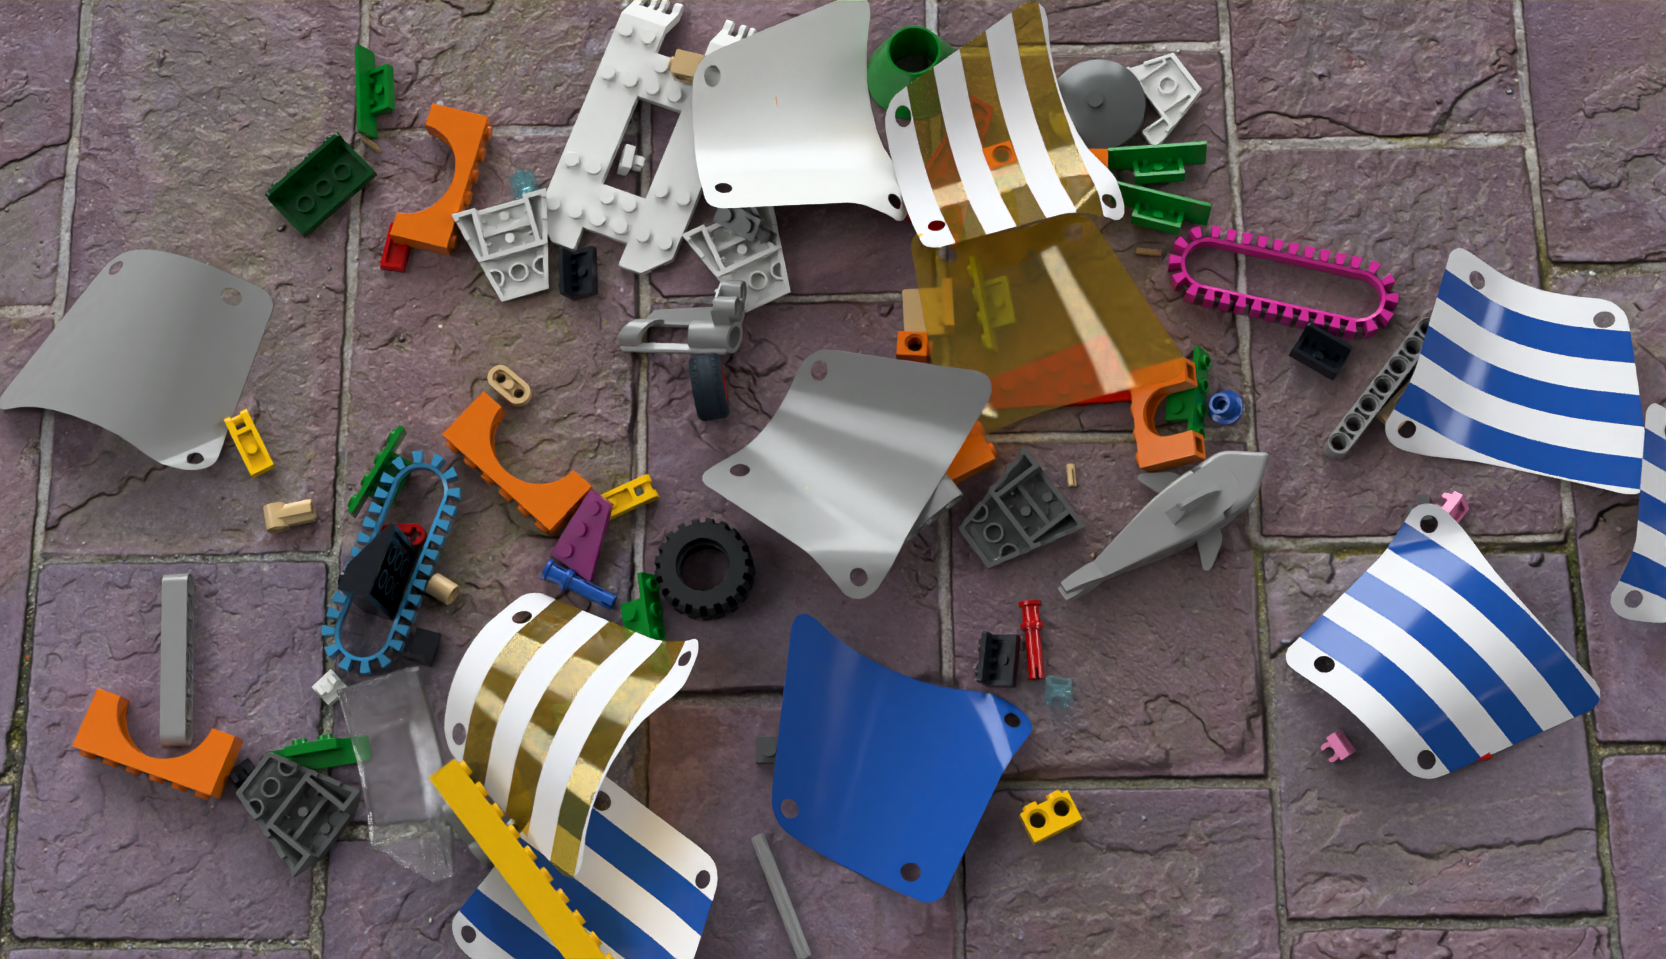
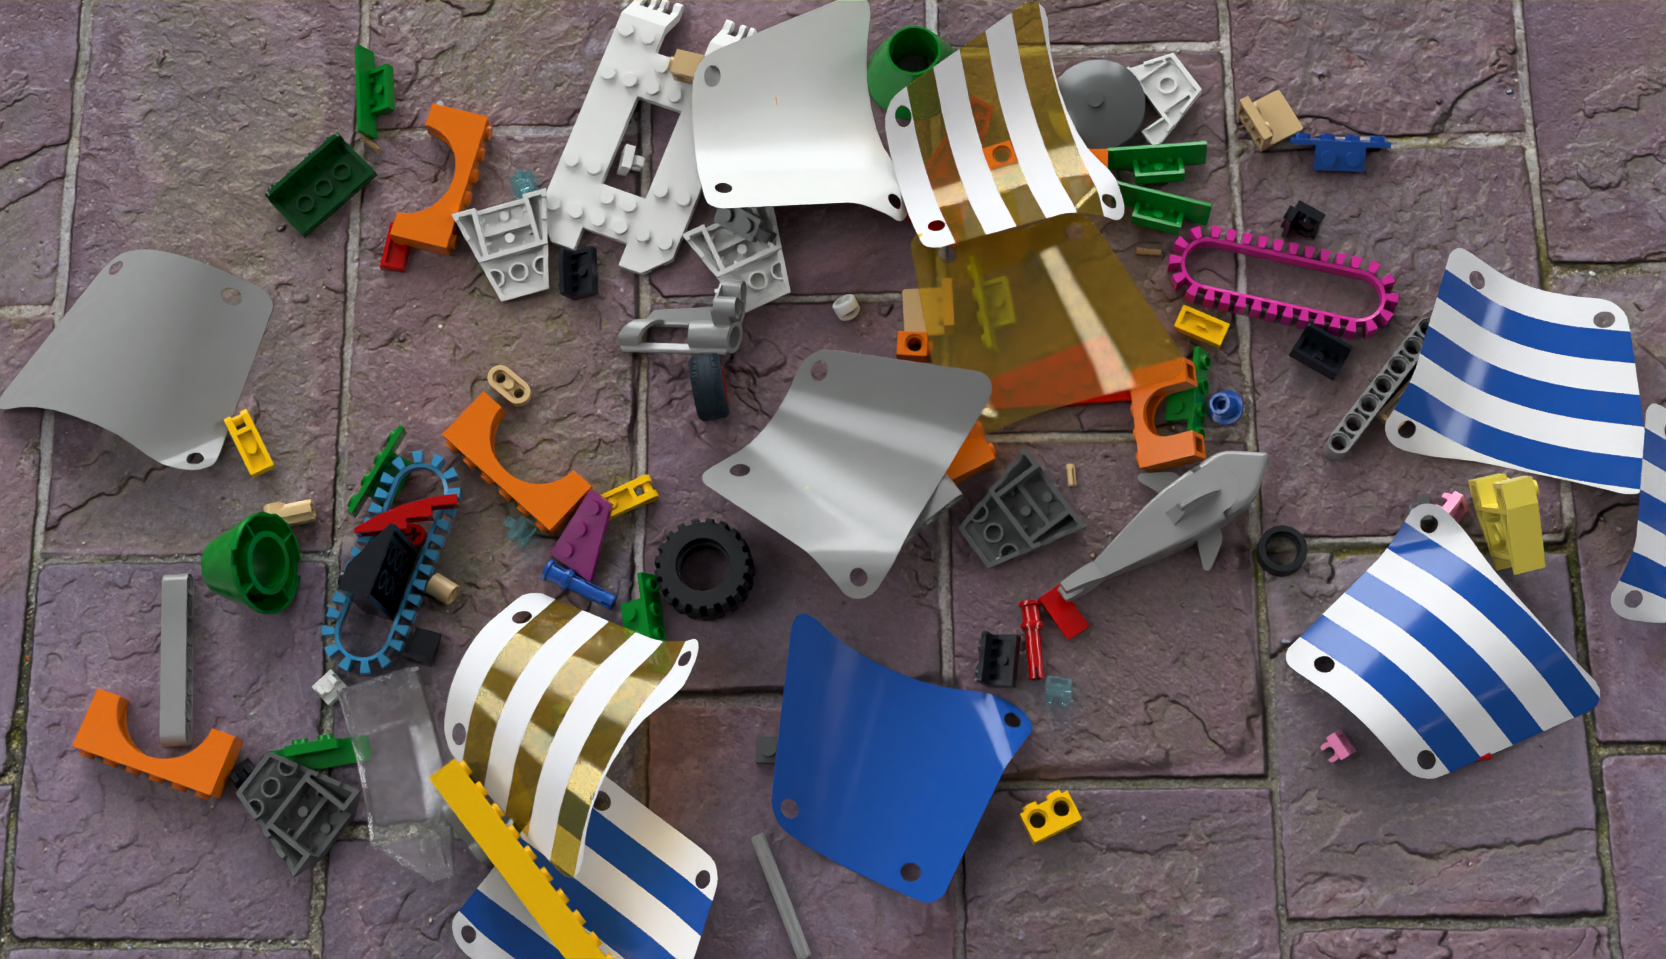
none -> green cone [201,512,301,615]
none -> red slope [354,494,459,537]
none -> clear light blue tile [502,515,537,549]
none -> white tile [832,294,860,321]
none -> red tile [1038,585,1089,642]
none -> yellow plate [1173,305,1230,349]
none -> tan bracket [1236,90,1303,152]
none -> black tyre [1256,525,1308,577]
none -> black bracket [1280,200,1326,240]
none -> blue bracket [1289,133,1391,172]
none -> light yellow wedge [1468,473,1546,575]

